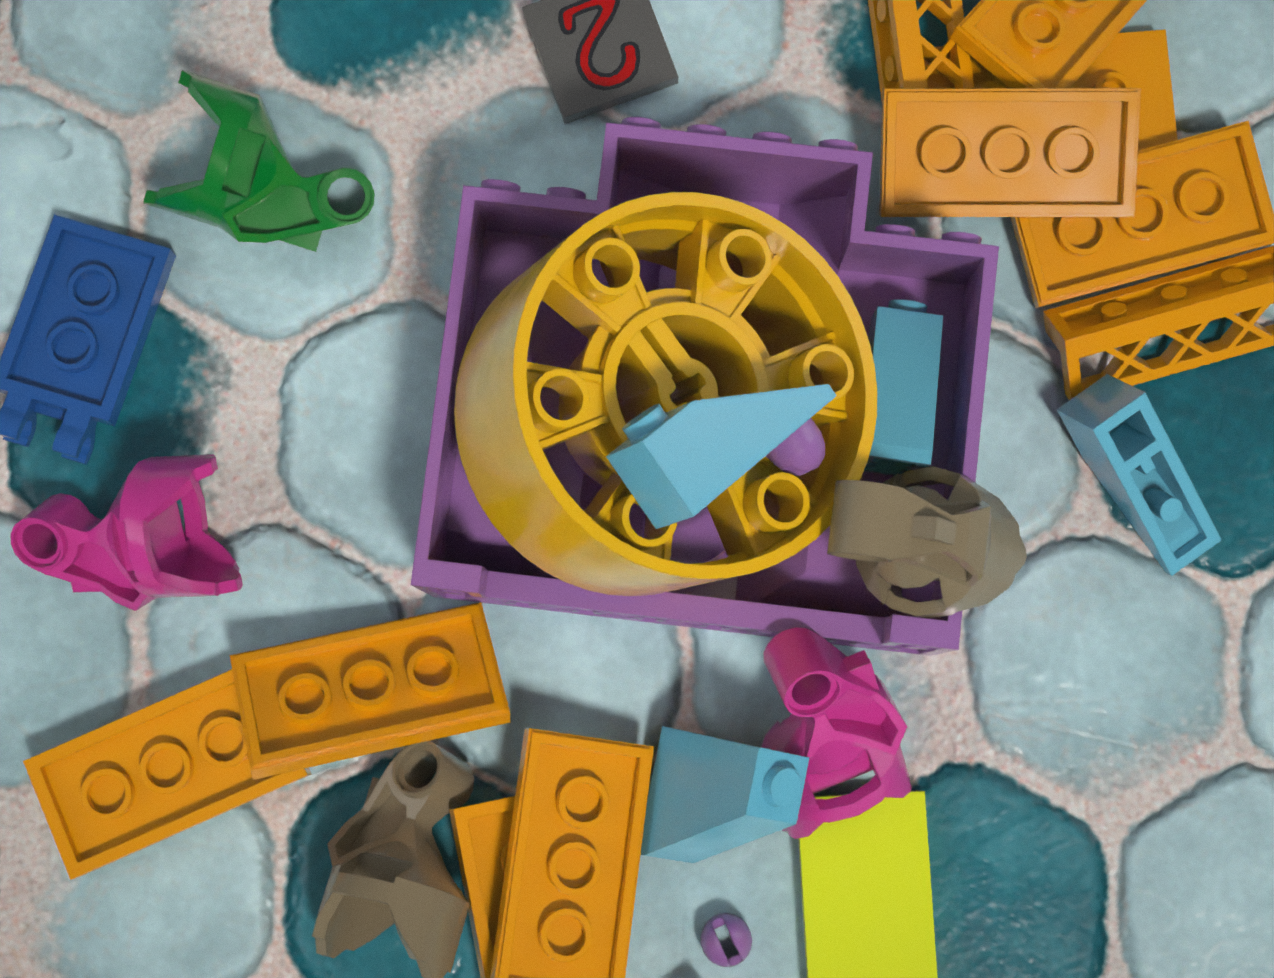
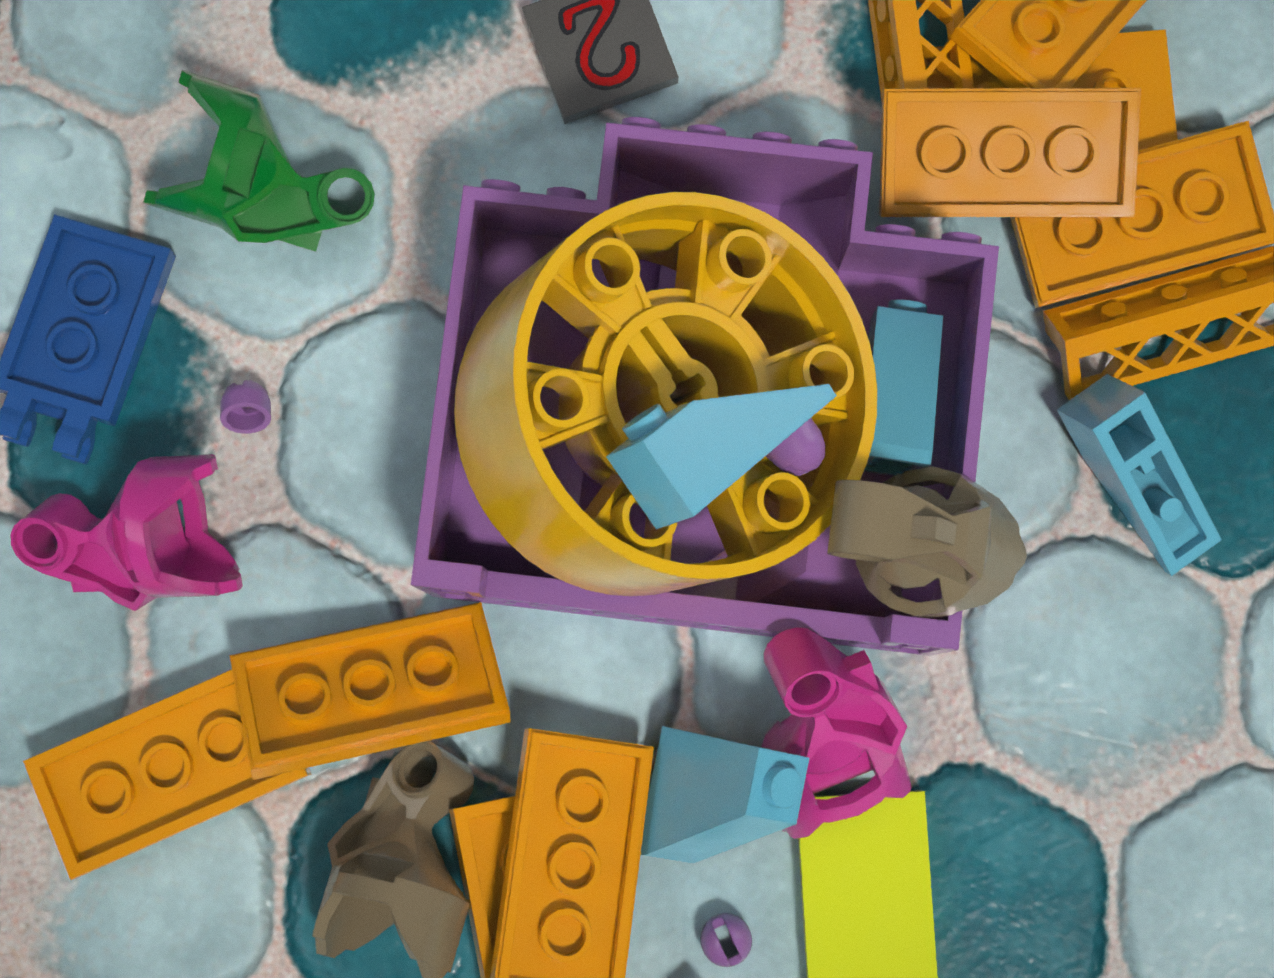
none -> medium lavender hinge [220,380,271,434]

